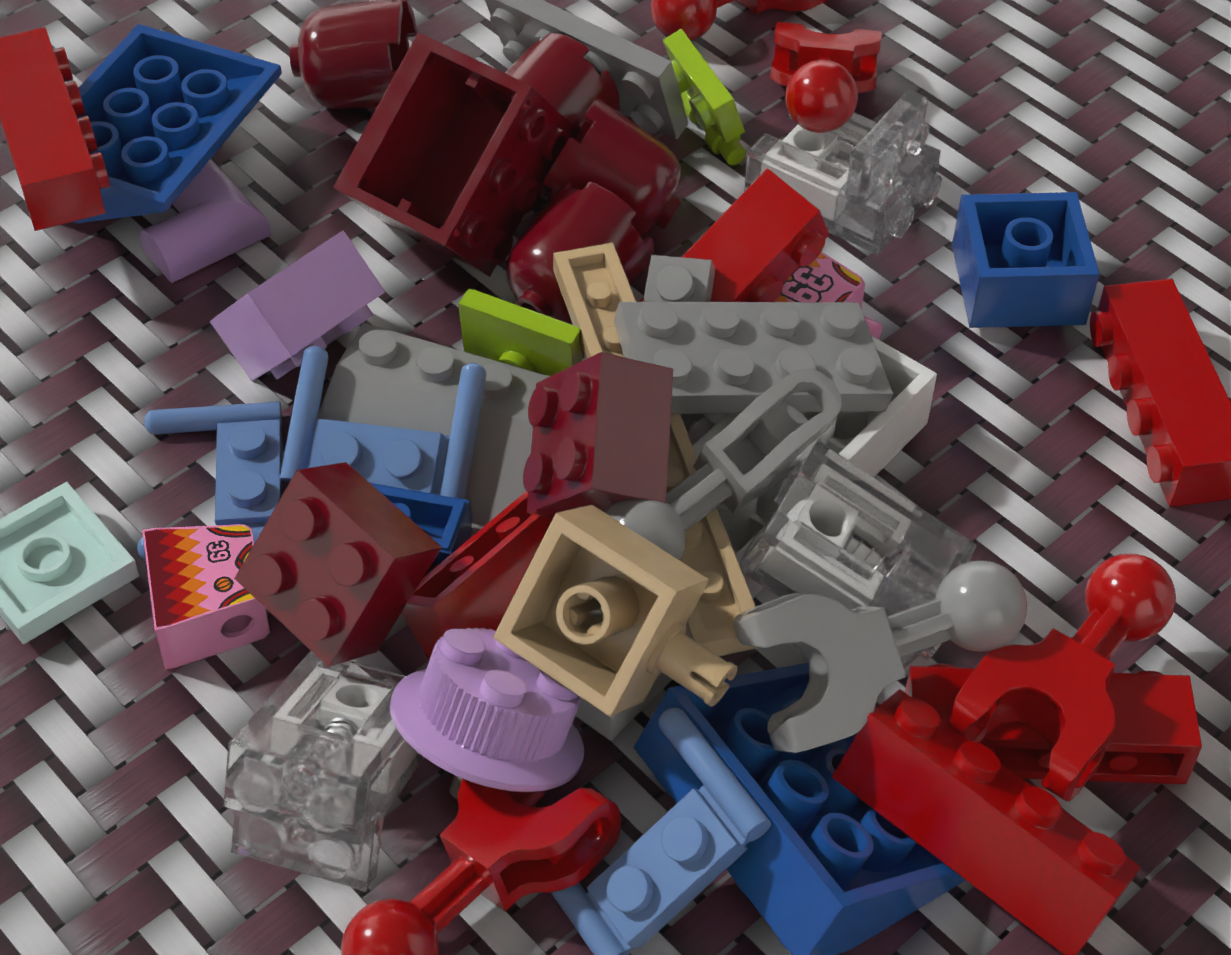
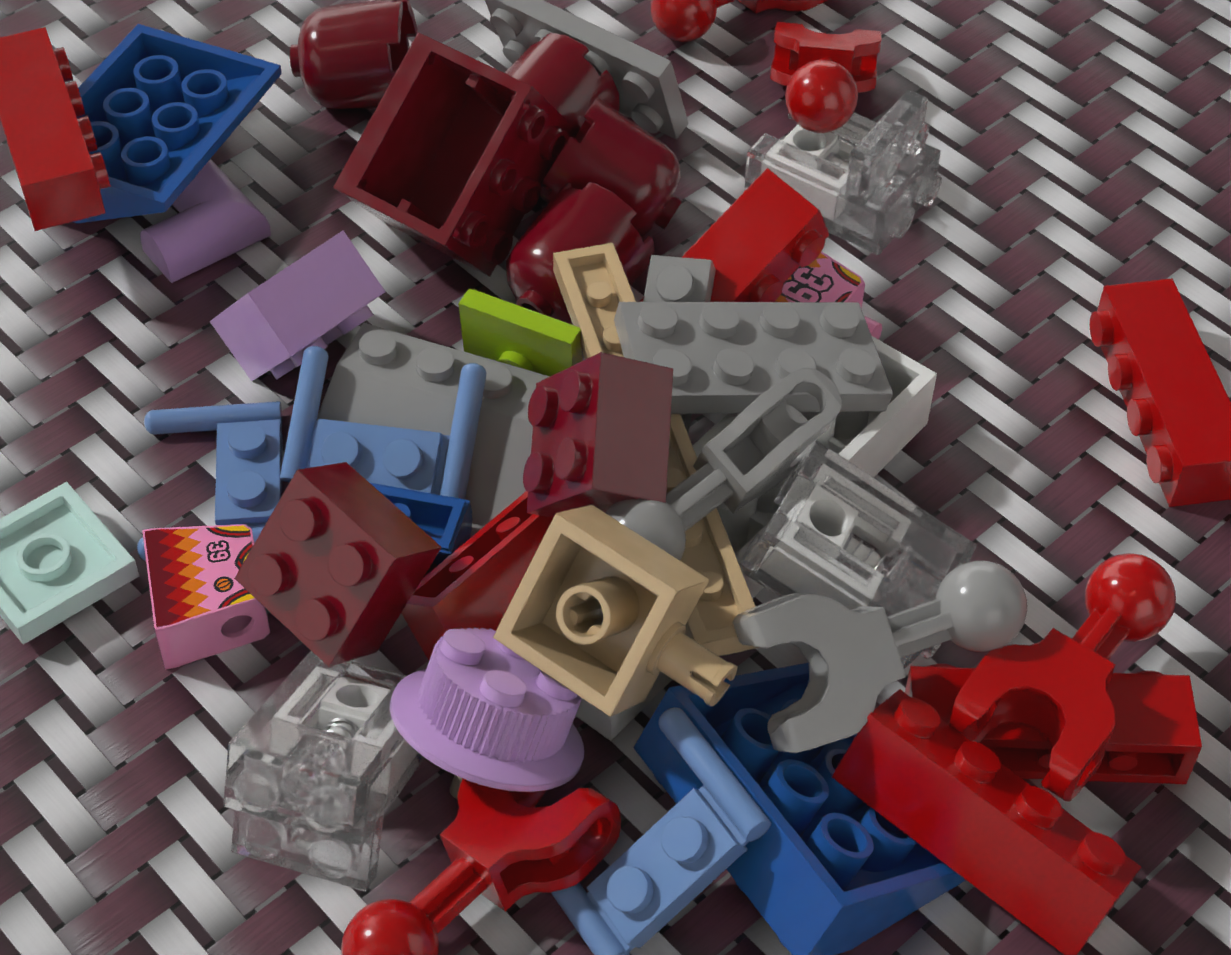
lime plate [663,29,746,165] -> none
blue brick [952,192,1100,328] -> none

